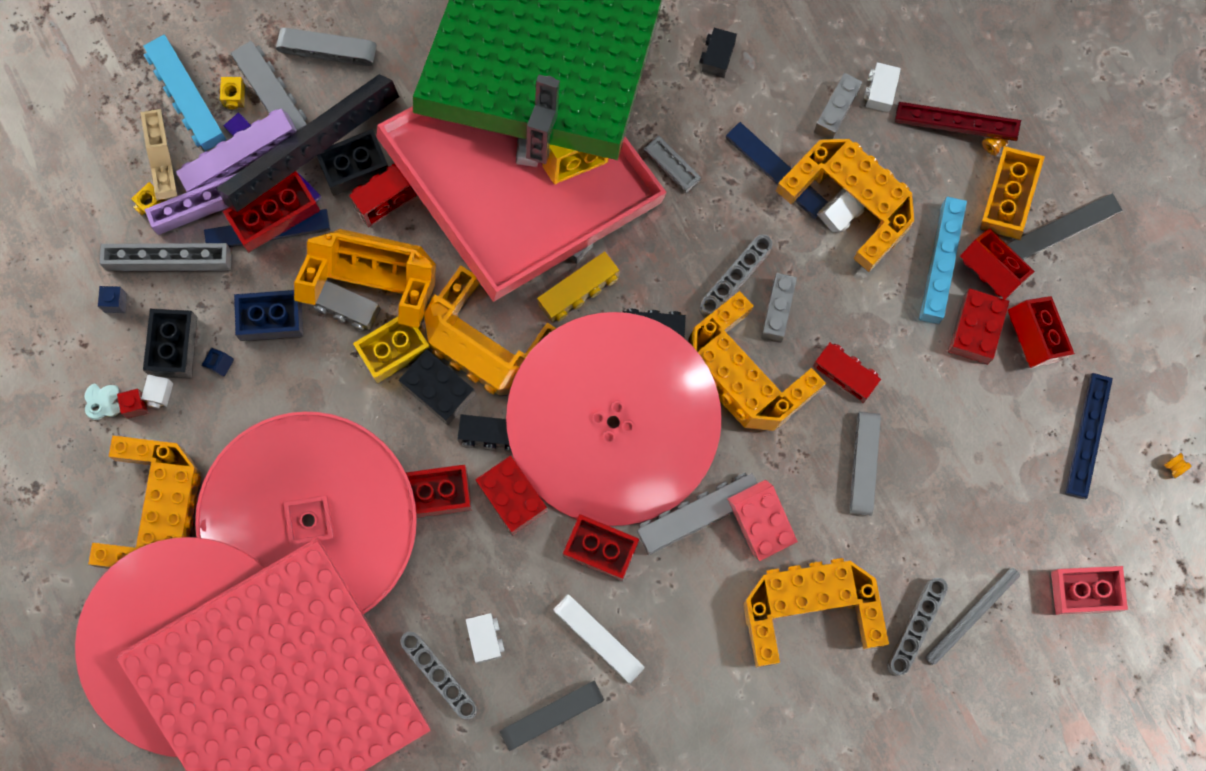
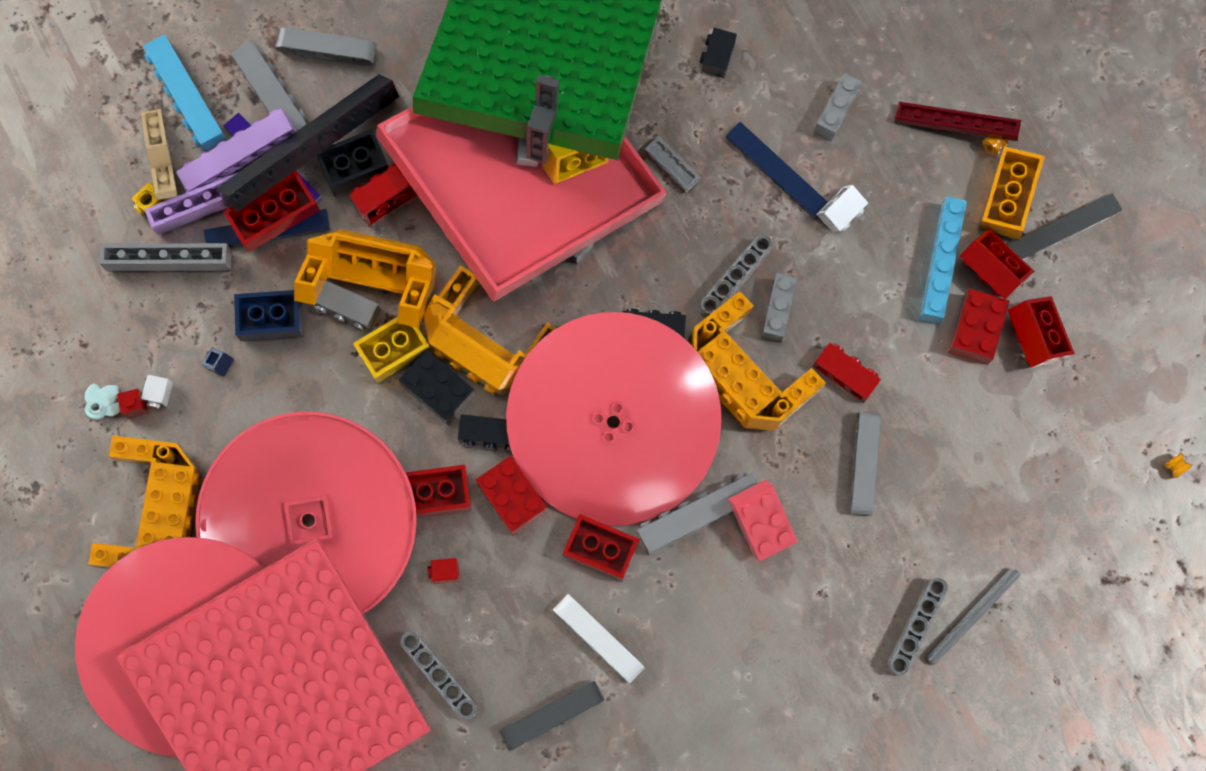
dark blue brick [98,286,127,313] -> none
black brick [143,308,198,378] -> none
yellow brick [220,77,245,110] -> none
white brick [465,613,505,664] -> none
yellow brick [537,251,620,323] -> none
light orange wedge [744,558,889,668] -> none
light orange wedge [776,139,914,272] -> none
white brick [864,62,901,113] -> none
coral brick [1051,566,1128,615] -> none
dark blue tile [1065,373,1113,499] -> none
none -> red brick [427,558,460,584]

